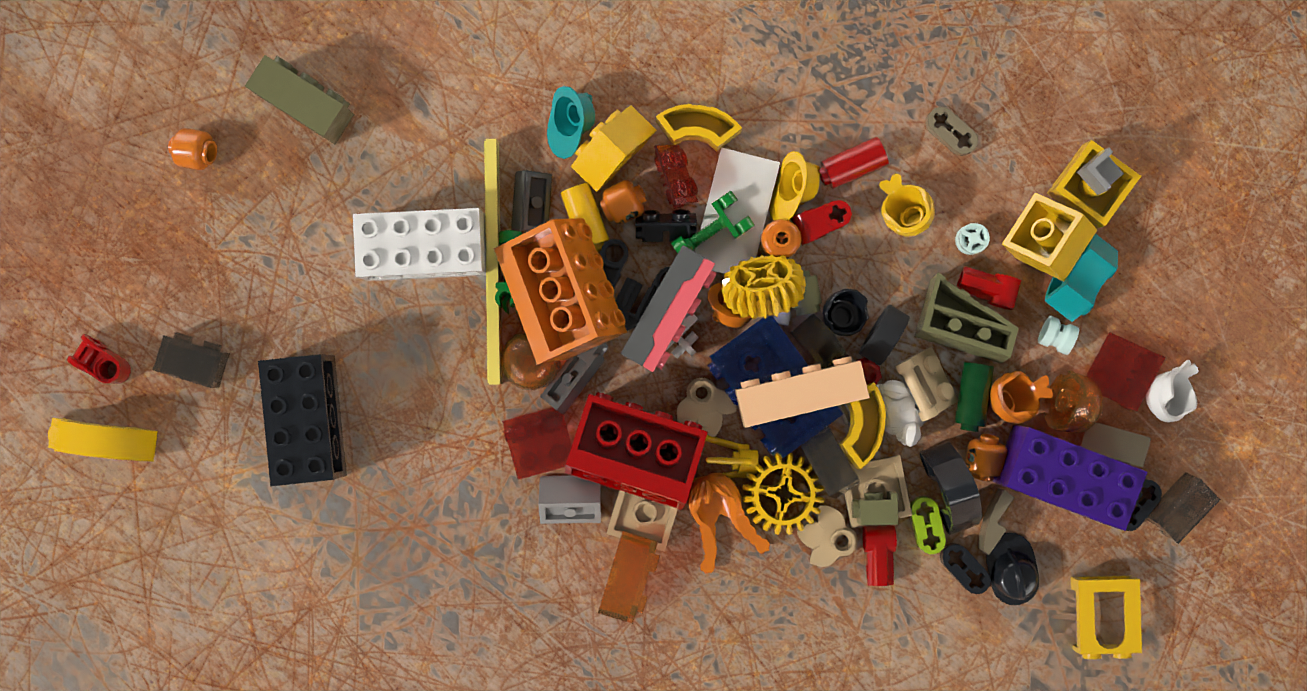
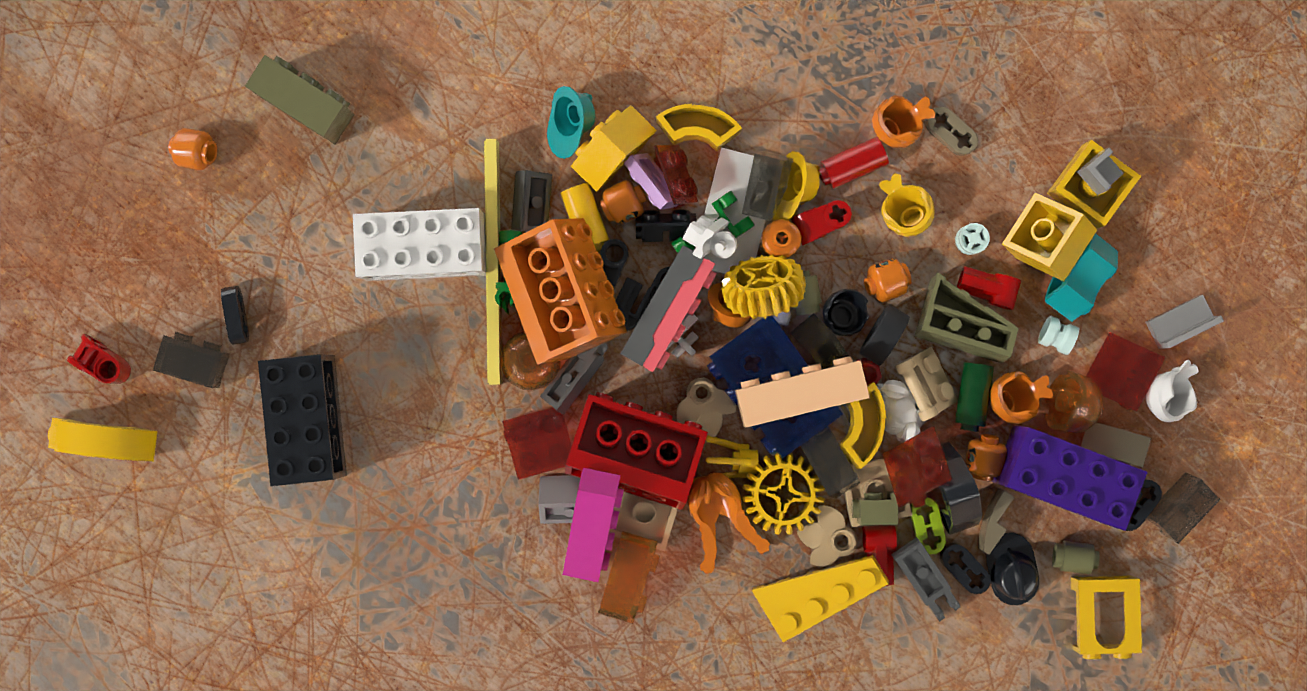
none -> black beam [221,285,249,345]
none -> dark pink brick [562,468,624,582]
none -> lavender plate [624,153,683,210]
none -> white hips [683,215,737,259]
none -> clear smoke slope [742,151,793,221]
none -> yellow wing [751,555,889,642]
none -> orange head [864,258,912,302]
none -> orange hat [872,95,936,148]
none -> clear red hinge [882,426,952,508]
none -> dark grey hinge [891,537,961,622]
none -> olive brick [1052,541,1100,575]
none -> light grey panel [1145,294,1224,349]

